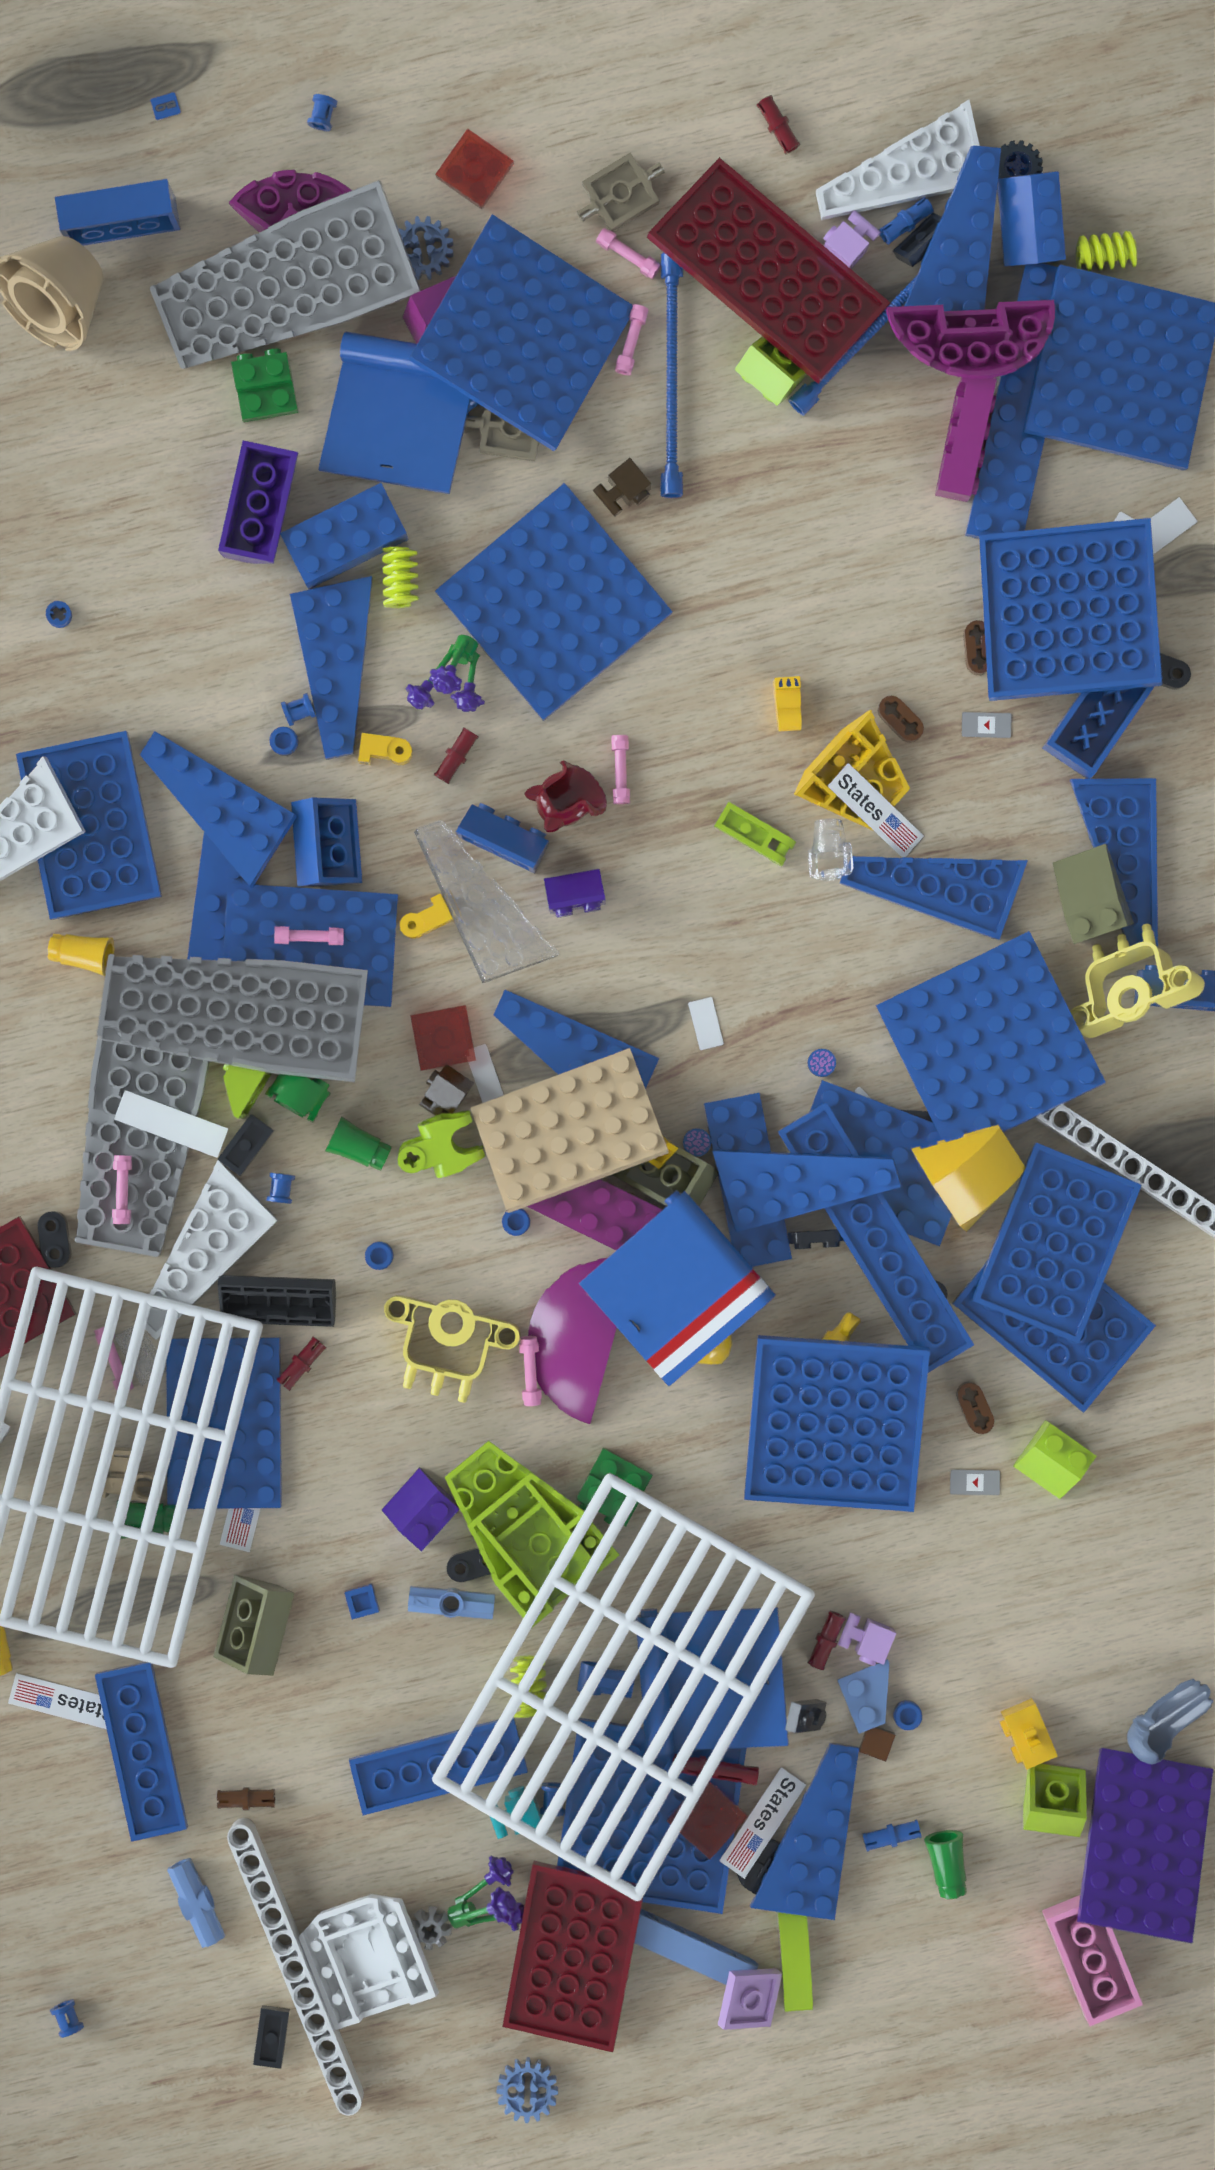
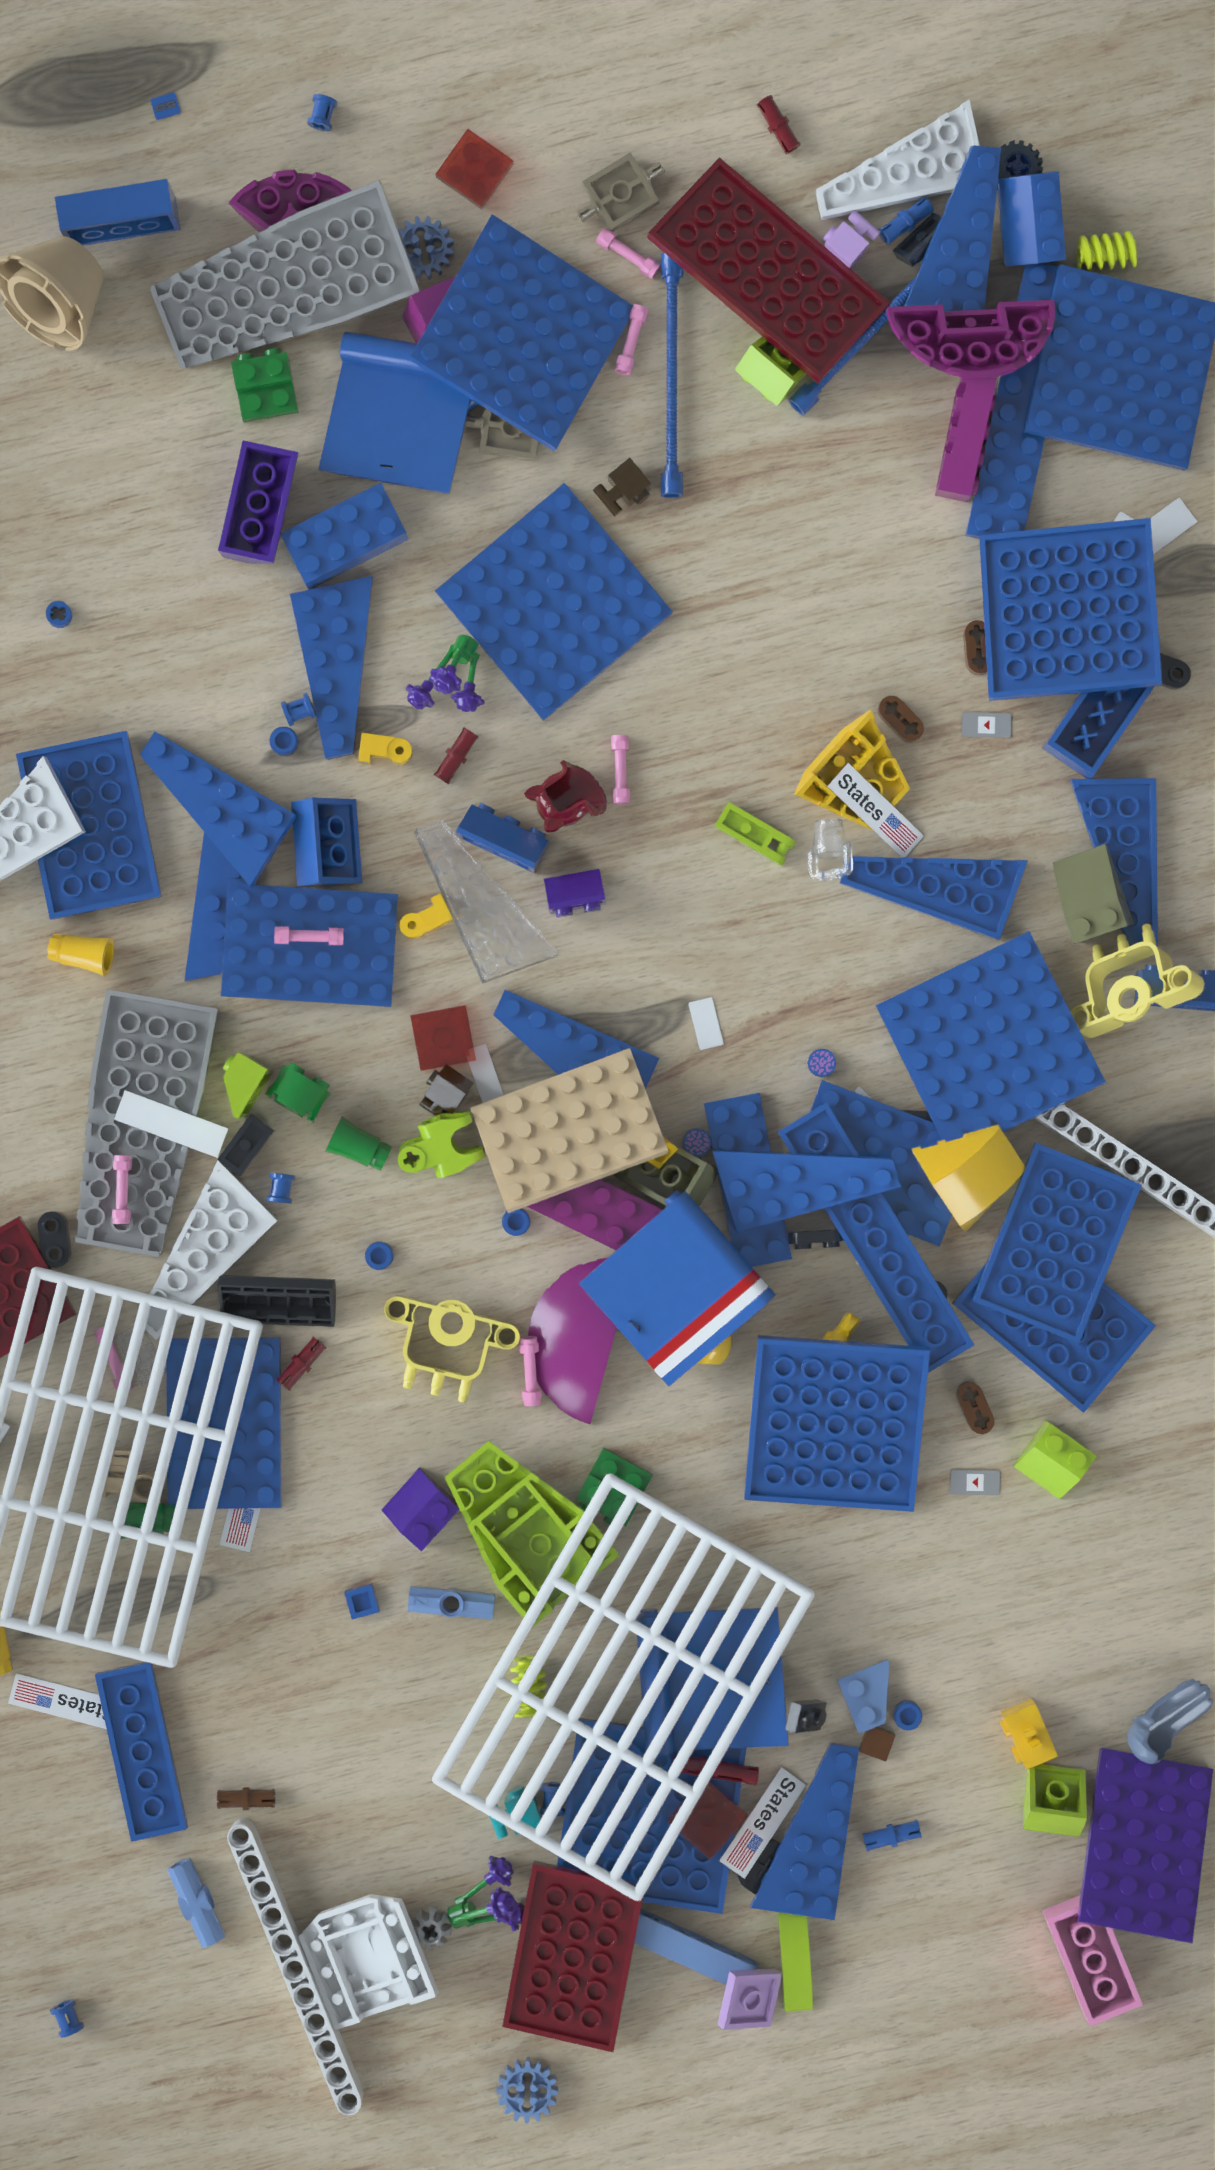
light grey wing [97,954,368,1082] -> none
olive slope [213,1575,294,1676] -> none
black plate [253,2005,290,2069] -> none
blue plate [349,1717,528,1816] -> none
neon yellow piece [382,547,419,608] -> none
black plate [446,1547,491,1582] -> none
blue piece [576,1661,635,1698] -> none
yellow leg [773,676,802,732] -> none
dark red pin [807,1610,846,1670] -> none
lavender brick [838,1612,896,1666] -> none
green plant [924,1830,967,1899] -> none

